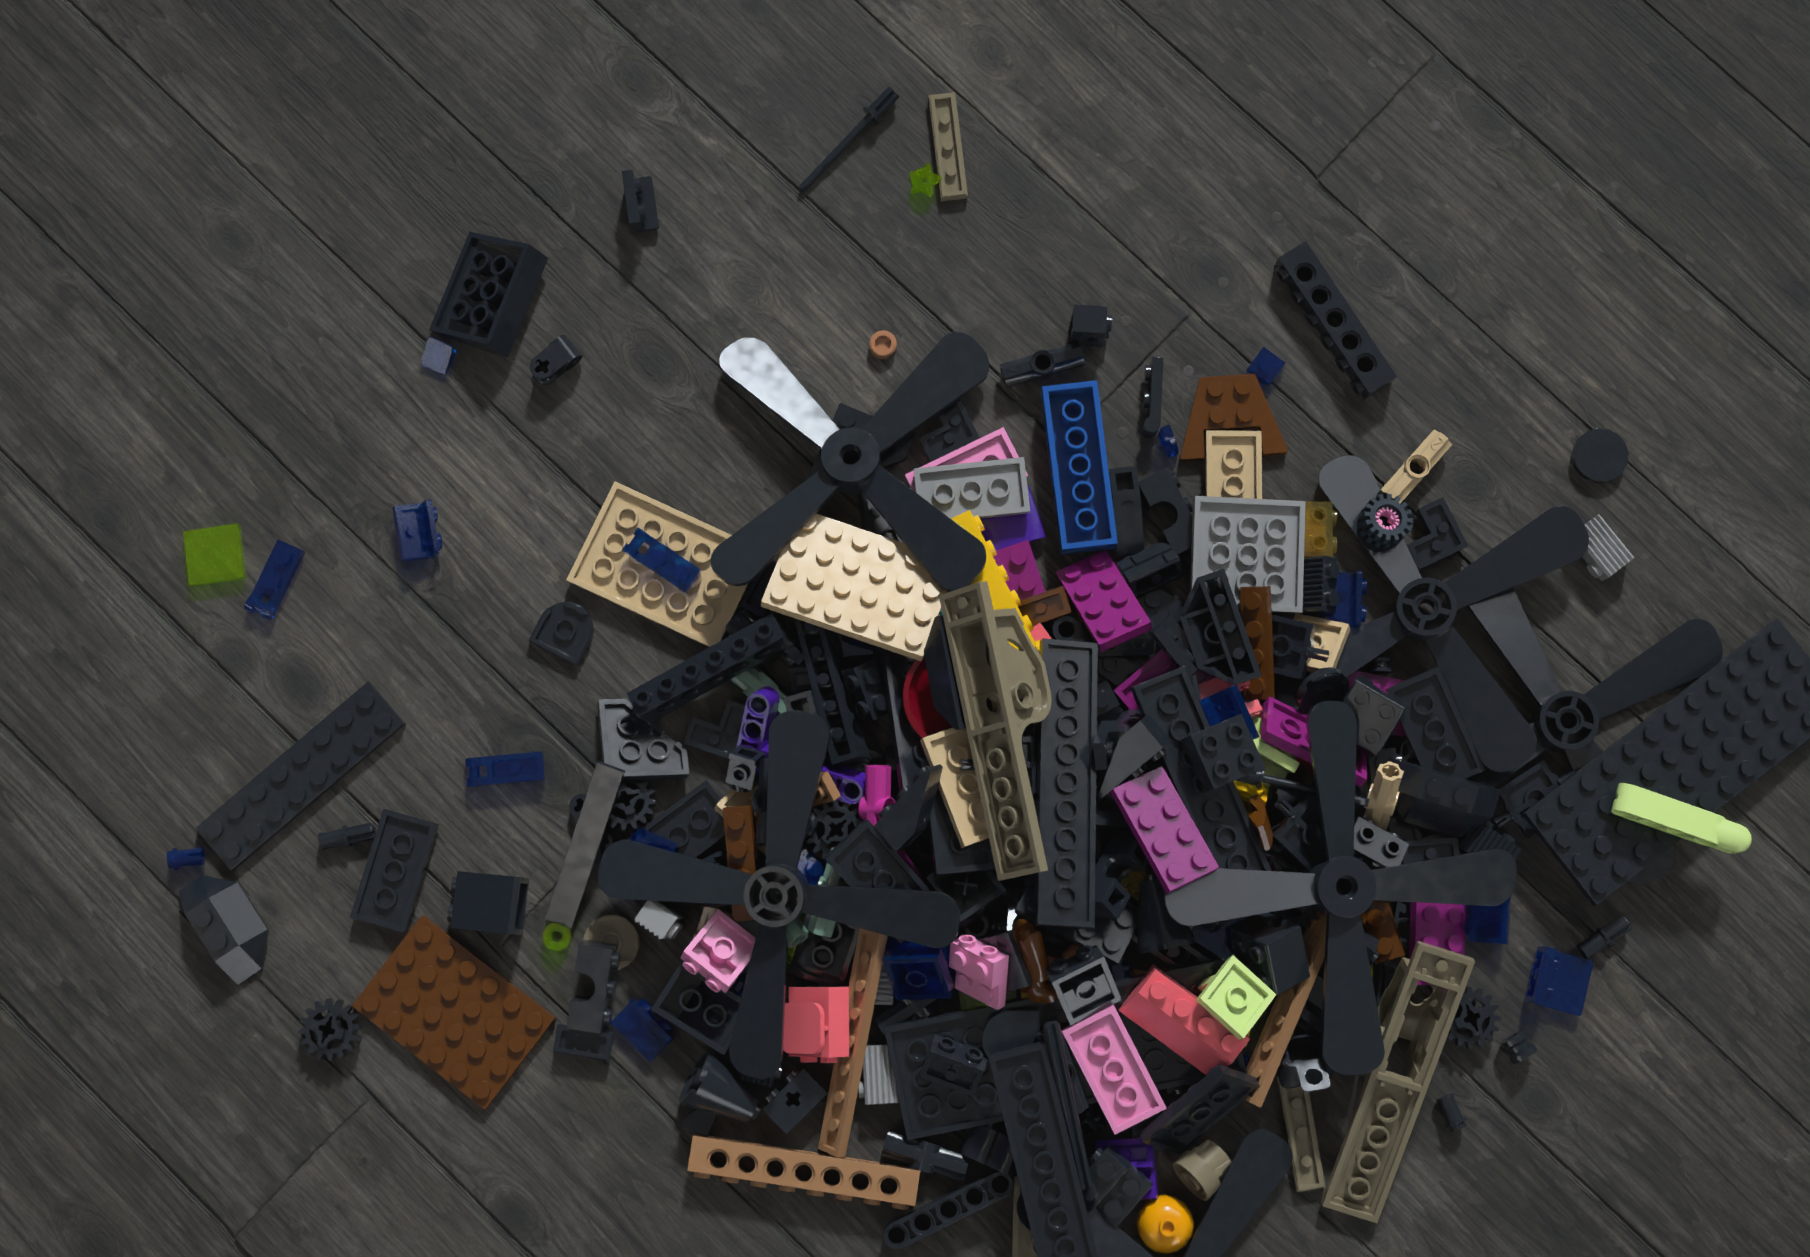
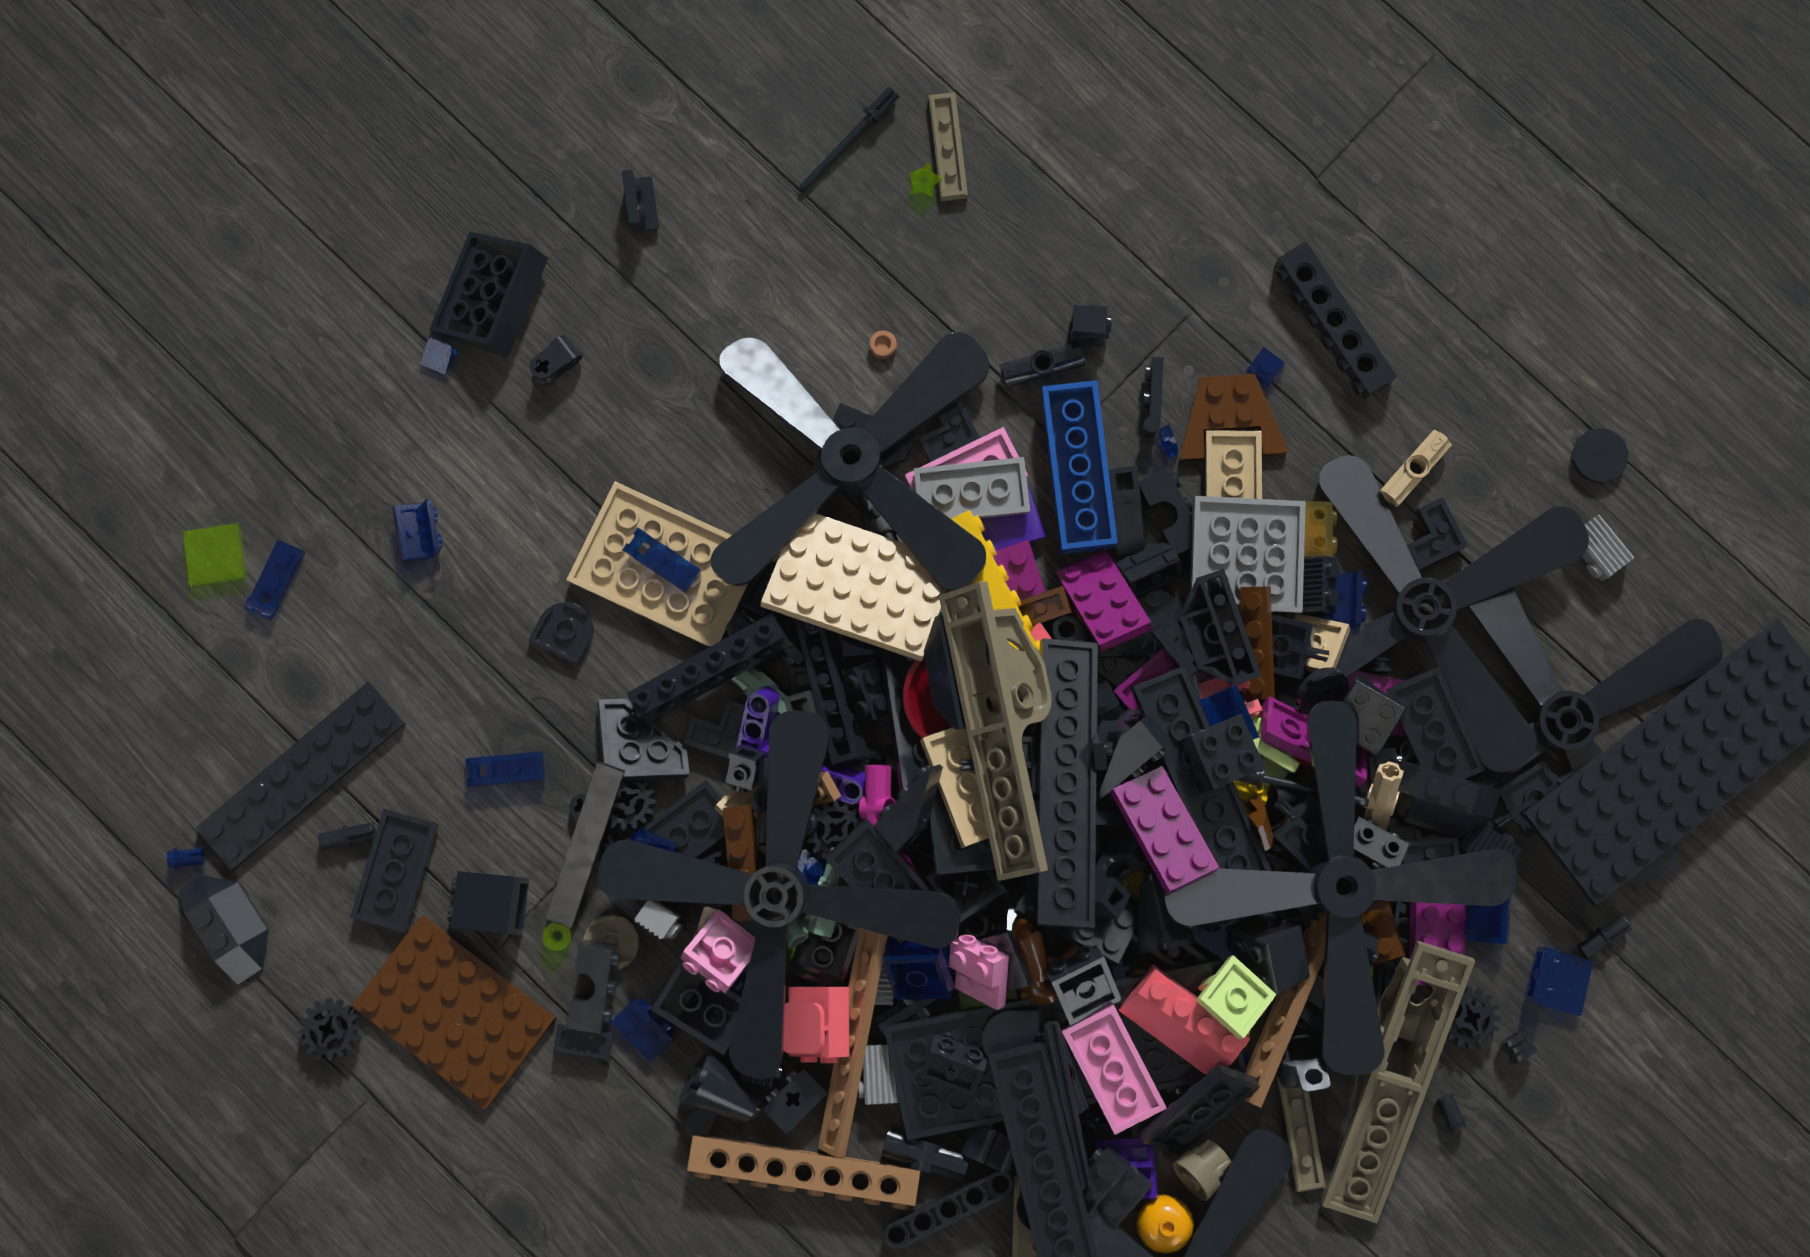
black bush [1358,494,1413,548] -> none
yellowish green piece [1611,783,1752,854] -> none

